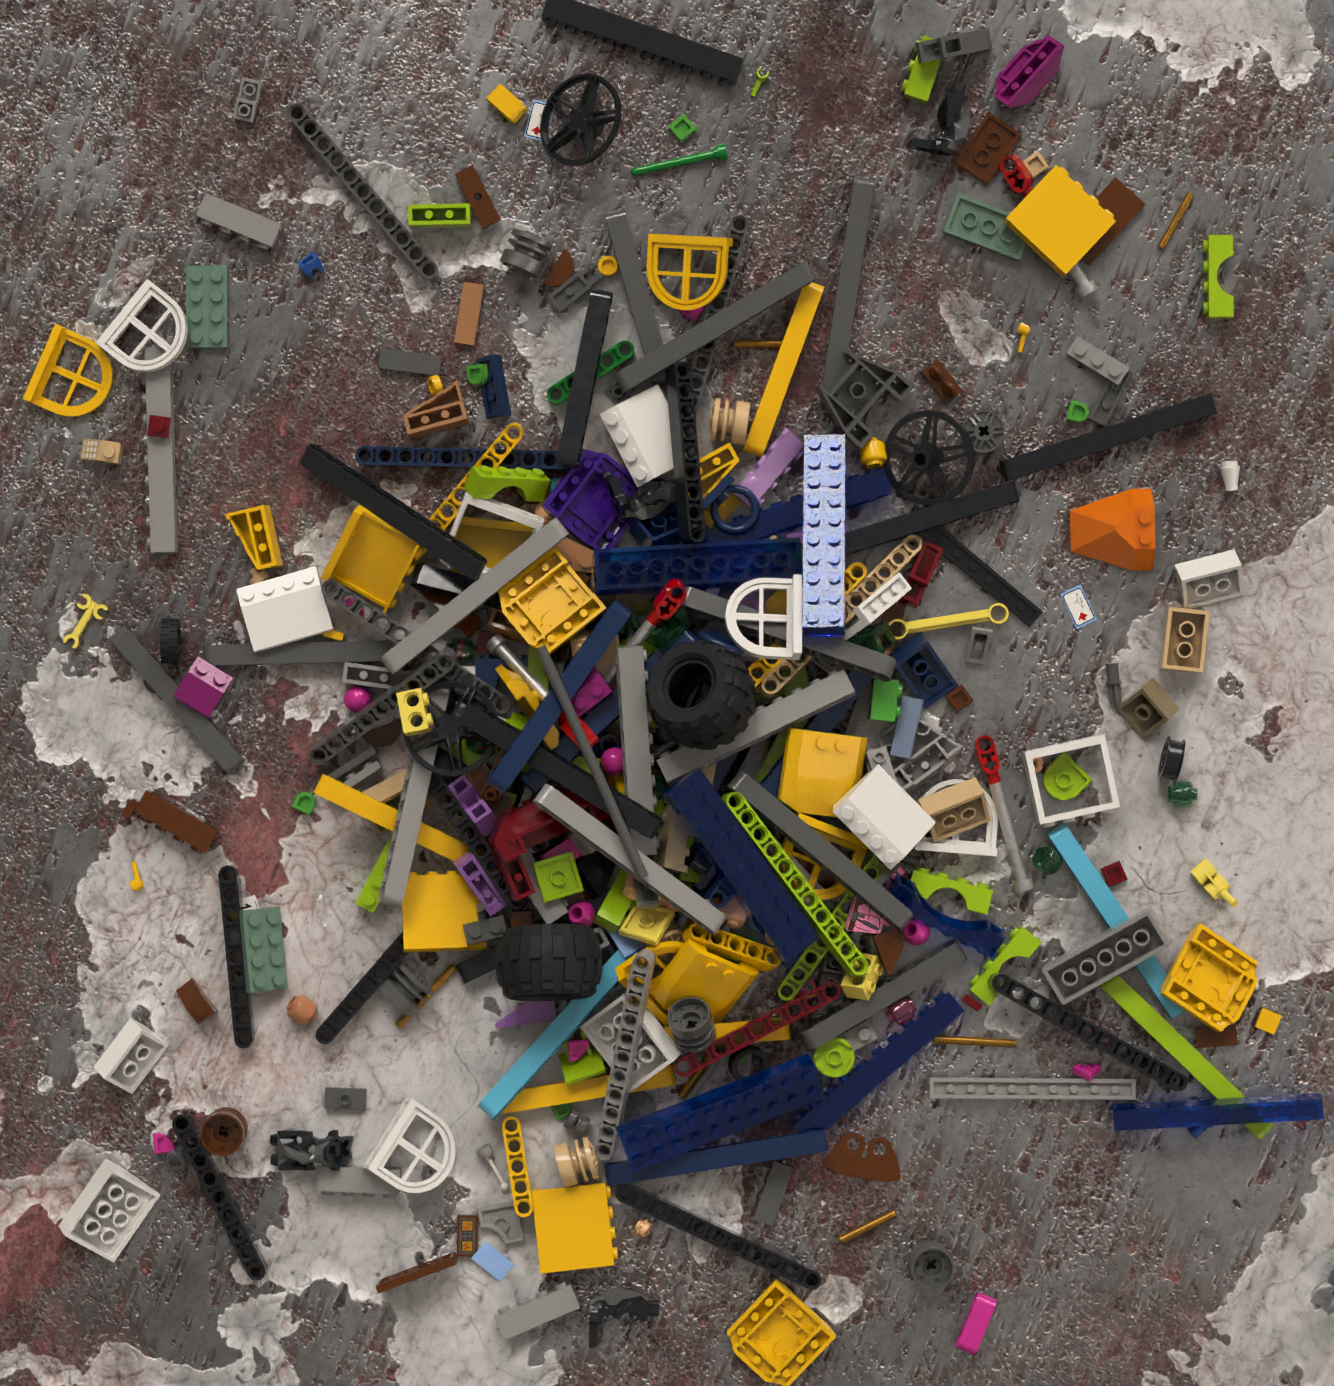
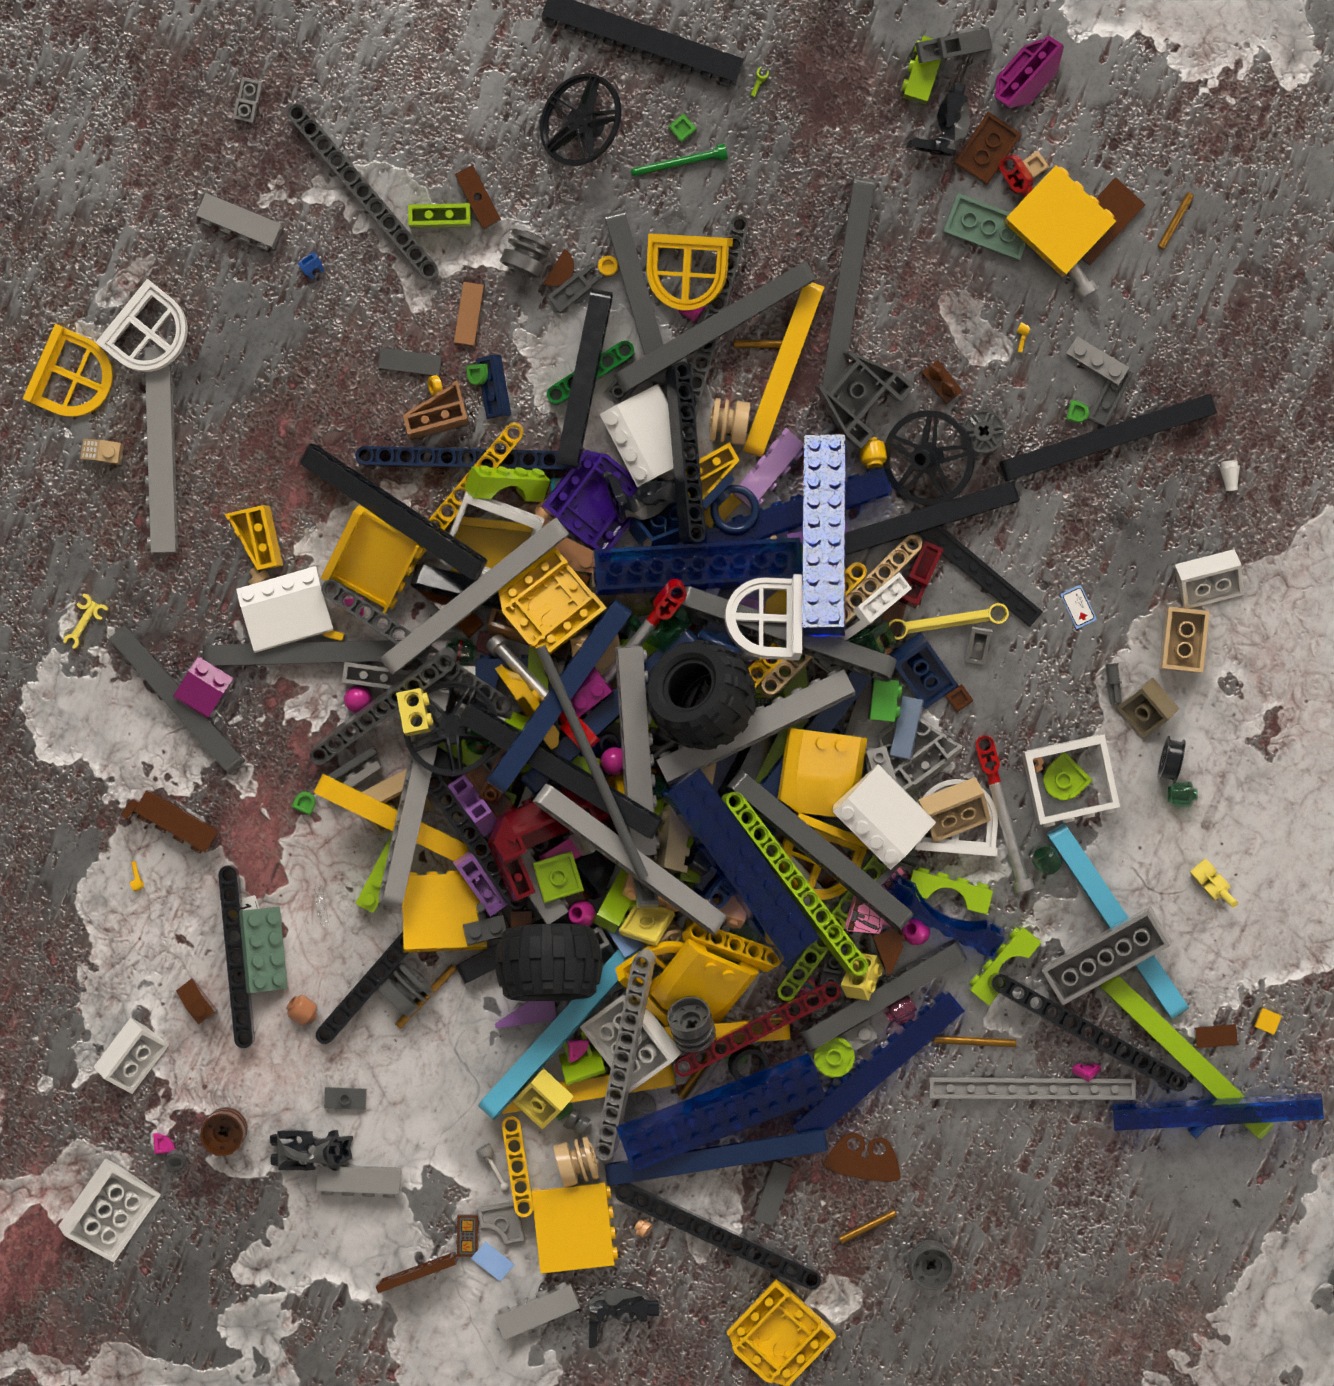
dark red plate [147,415,171,439] -> none
black tyre [160,618,181,664] -> none
black beam [172,1113,268,1281] -> none
sand green plate [186,265,228,348] -> none
reddish brown tile [362,719,401,747] -> none
white window [362,1098,455,1193] -> none
yellow beam [486,83,528,124] -> none
sticker [524,99,554,141] -> none
dark pink beam [955,1292,997,1355] -> none
dark red tile [960,993,983,1011] -> none
orange wedge [1069,488,1156,571] -> none
dark red tile [1100,861,1128,887] -> none
yellow wedge [1160,923,1258,1032] -> none
lime arch [1202,235,1234,319] -> none
none -> light yellow slope [512,1068,574,1130]

